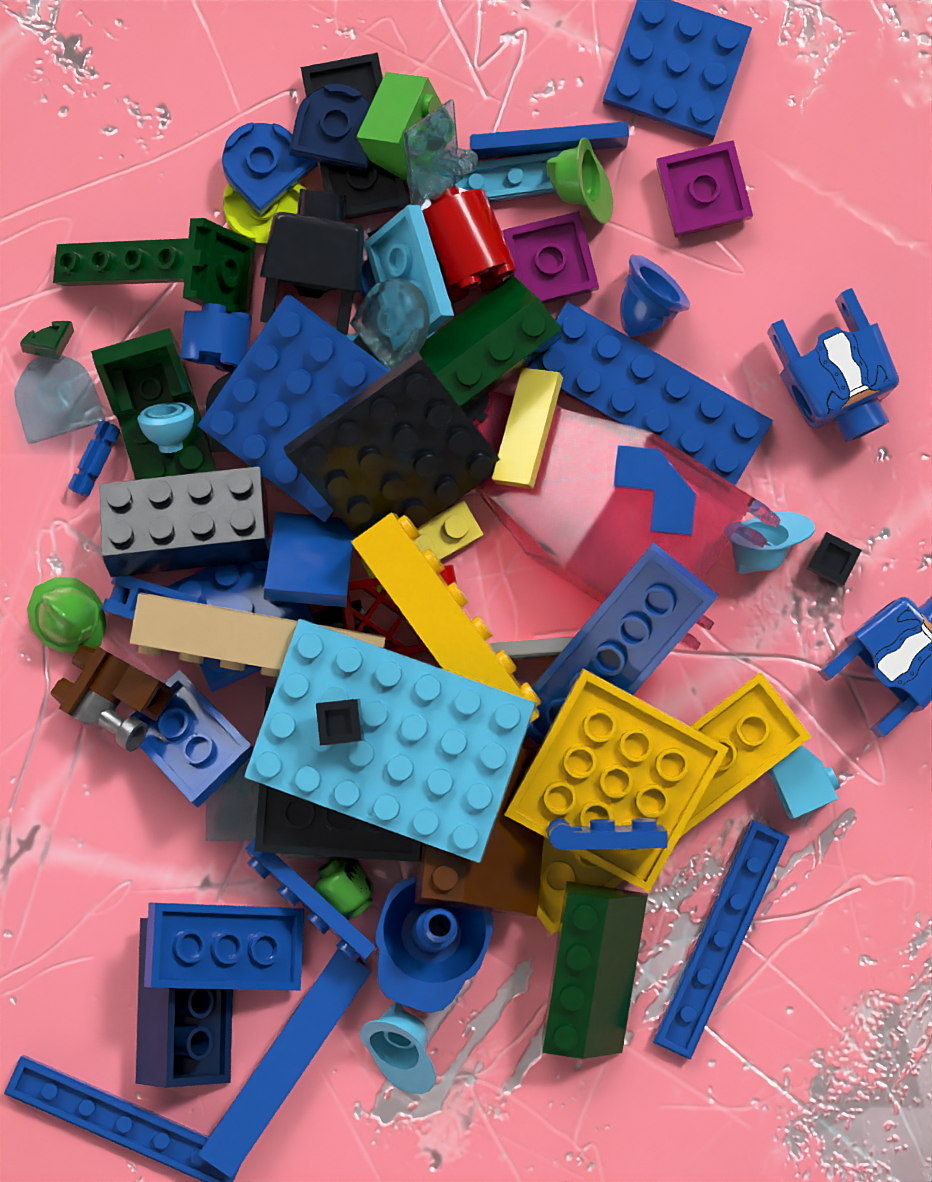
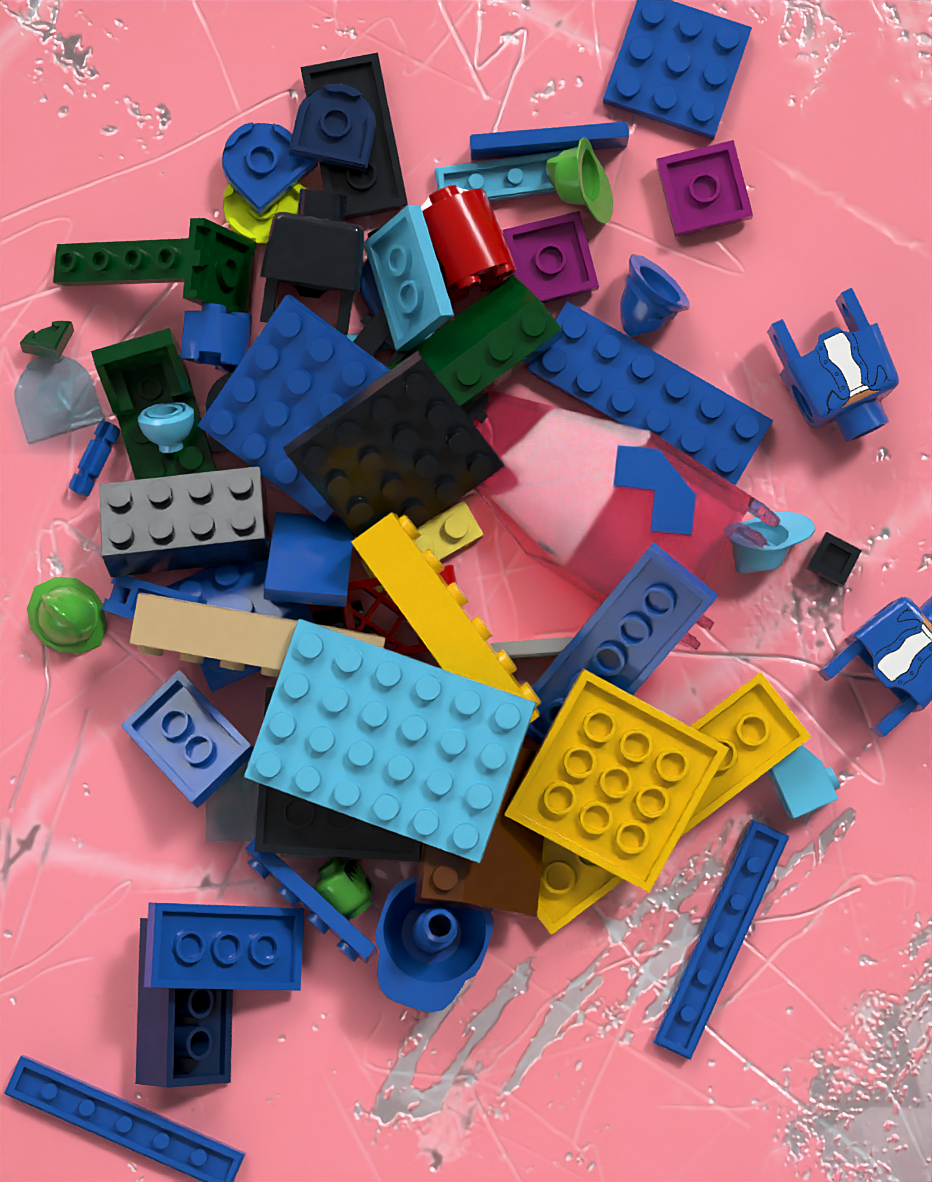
reddish brown hips [51,645,175,752] -> none
blue tile [198,949,372,1178] -> none
black plate [316,698,365,746] -> none
clear light blue tile [350,279,430,370] -> none
bright green slope [356,72,453,190] -> none
medium azure piece [360,1003,436,1094] -> none
clear light blue hinge [404,99,478,205] -> none
light yellow tile [492,368,563,489] -> none
dark green slope [542,881,648,1059] -> none
blue plate [547,818,667,850] -> none

